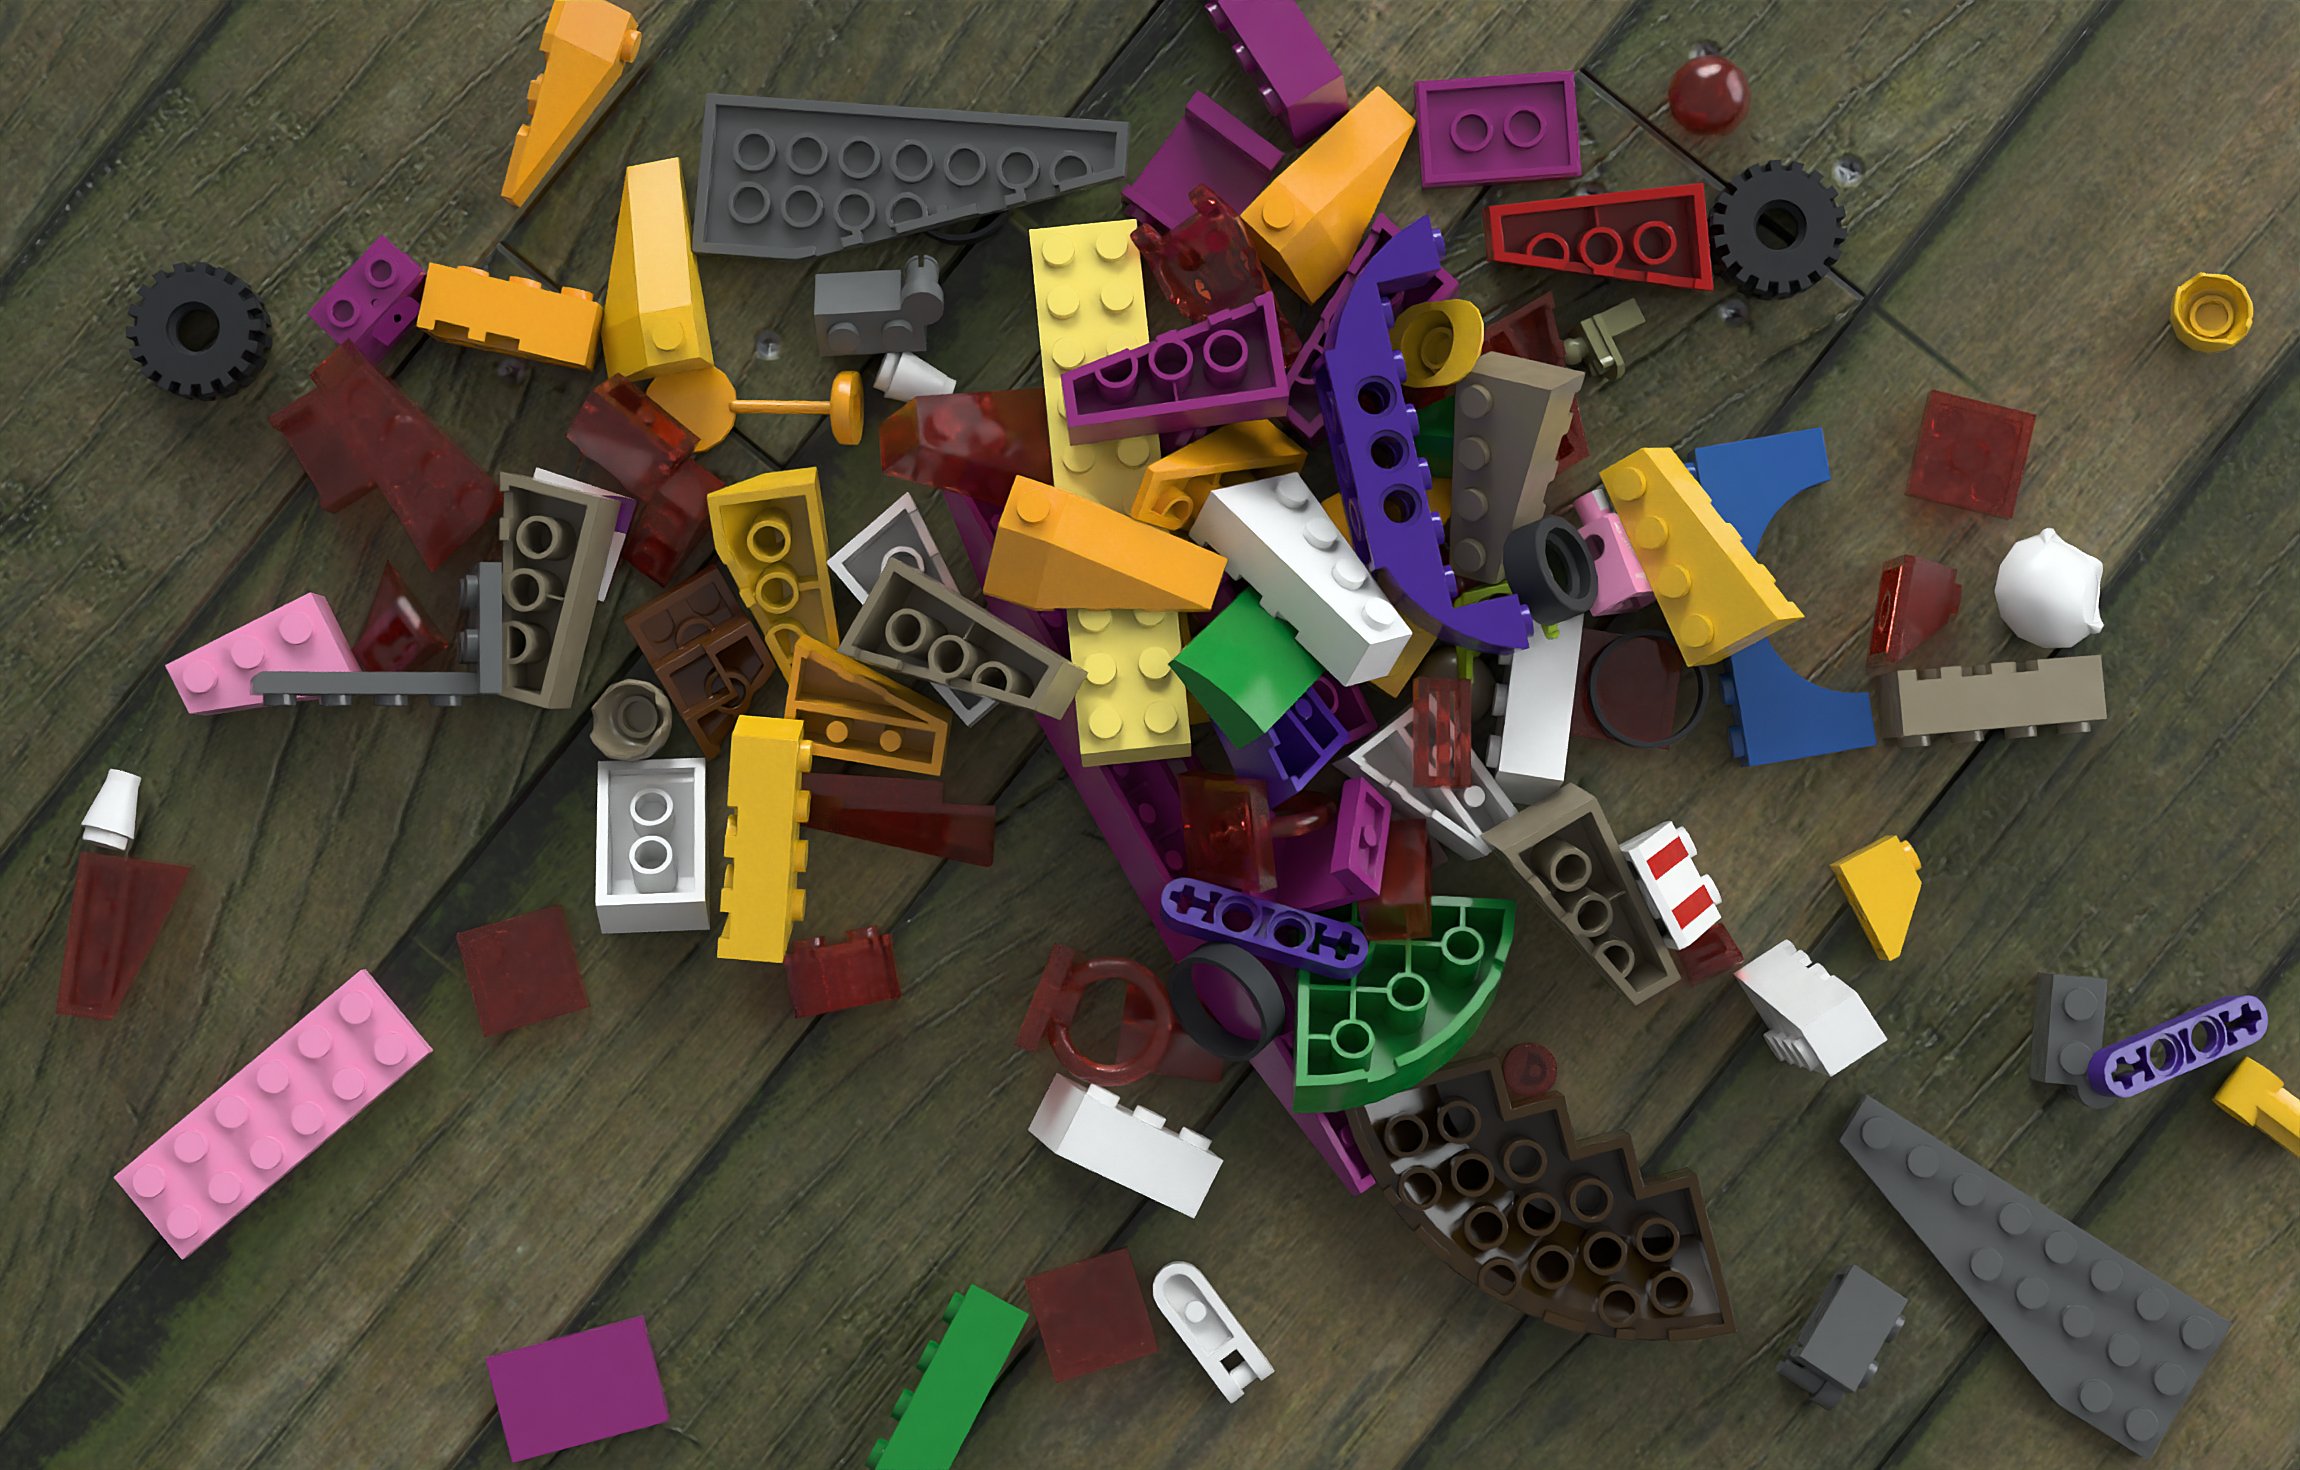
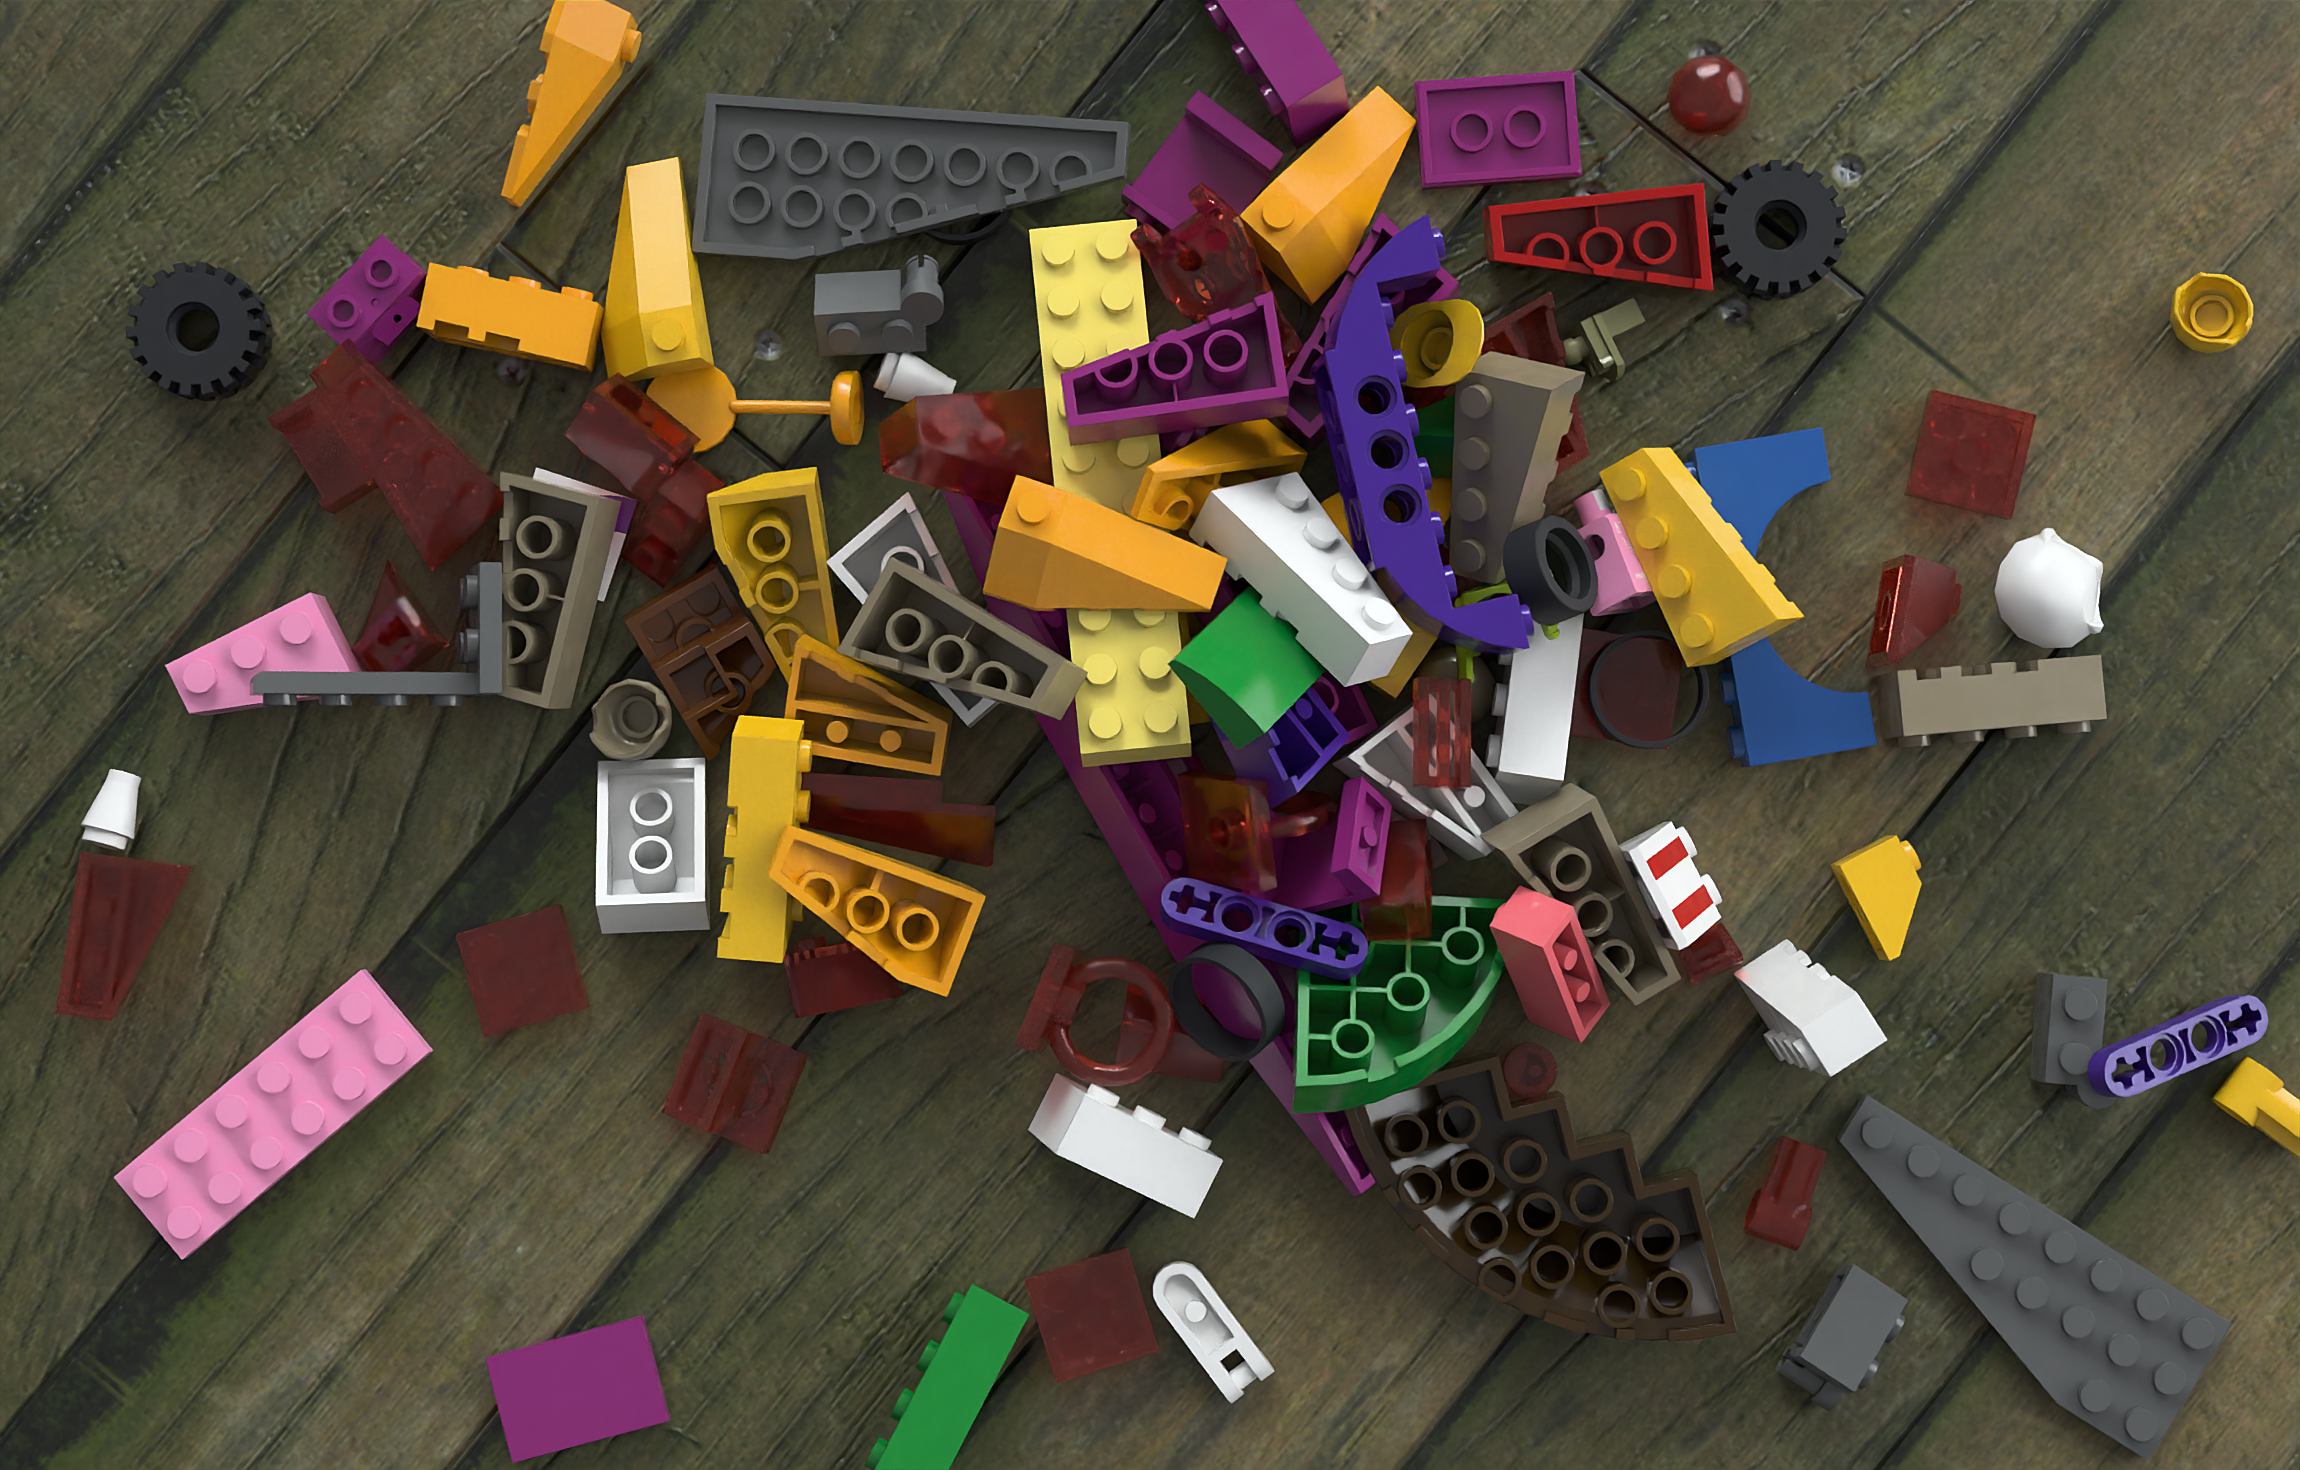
none -> clear red slope [661,1013,809,1154]
none -> light orange wedge [766,824,986,997]
none -> coral brick [1489,885,1610,1044]
none -> clear red piece [1743,1135,1828,1252]

